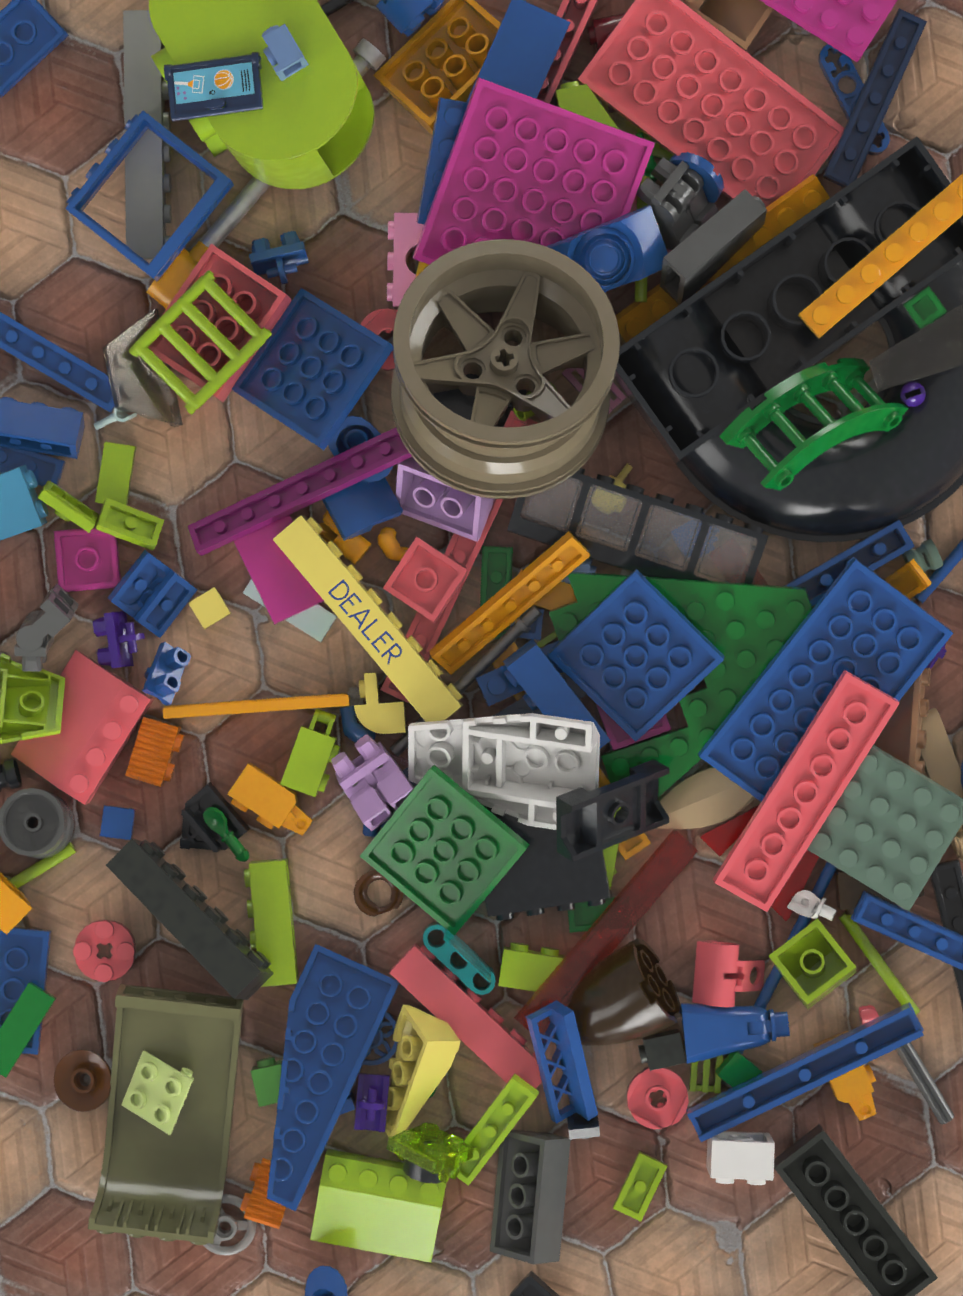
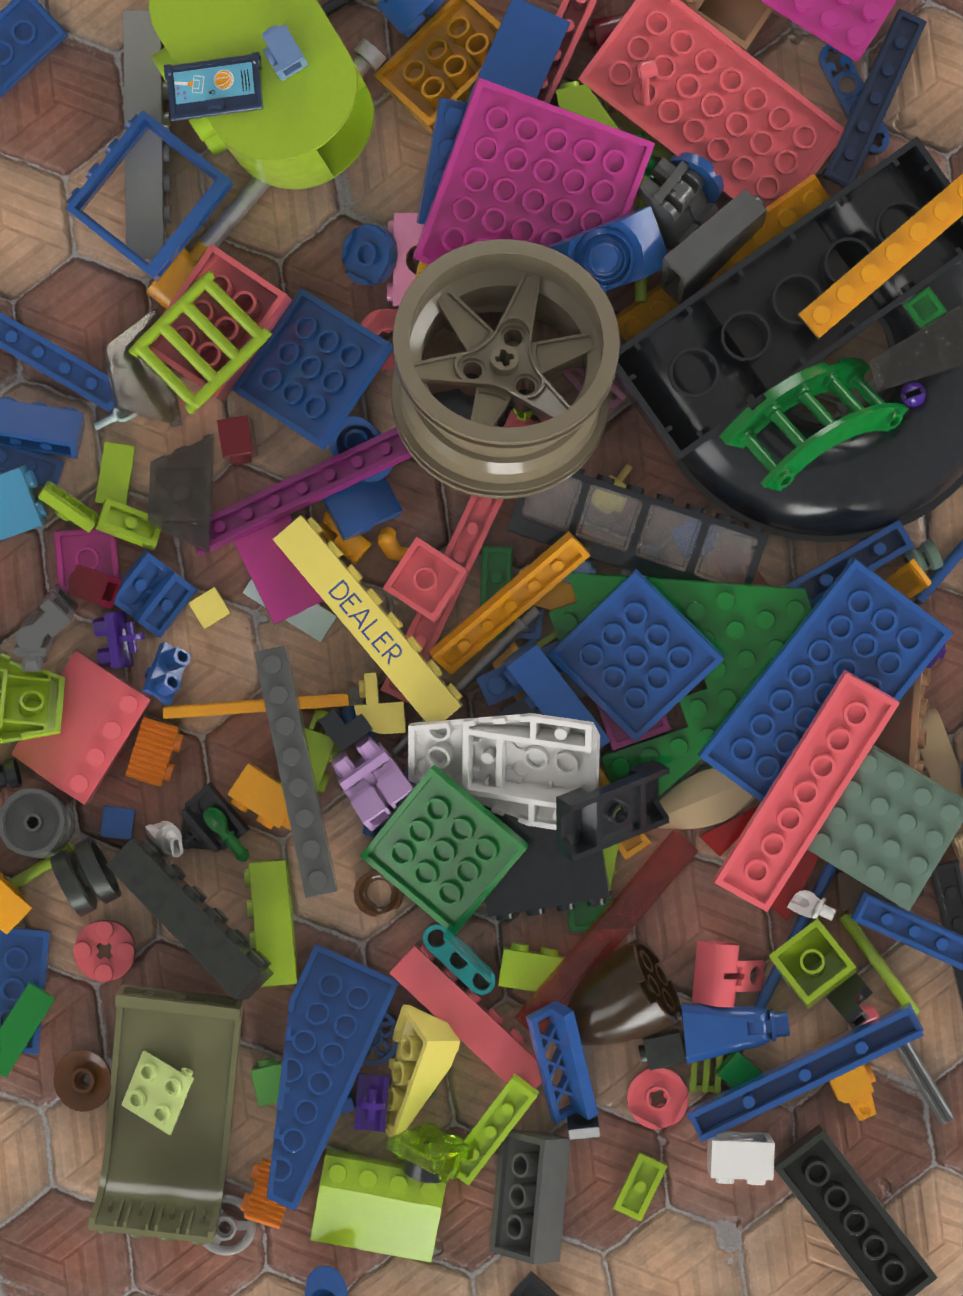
blue hips [249,231,309,284] -> none
lavender slope [396,457,495,542] -> none
none -> pearl dark grey wheel [50,837,121,917]
none -> dark red brick [66,564,122,609]
none -> white piece [145,821,183,858]
none -> clear smoke wing [148,434,214,552]
none -> dark red brick [217,415,258,465]
none -> dark grey brick [254,646,338,898]
none -> black piece [318,709,373,752]
none -> blue tile [341,223,398,286]
none -> coral hand [637,60,658,105]
none -> black piece [826,973,873,1029]

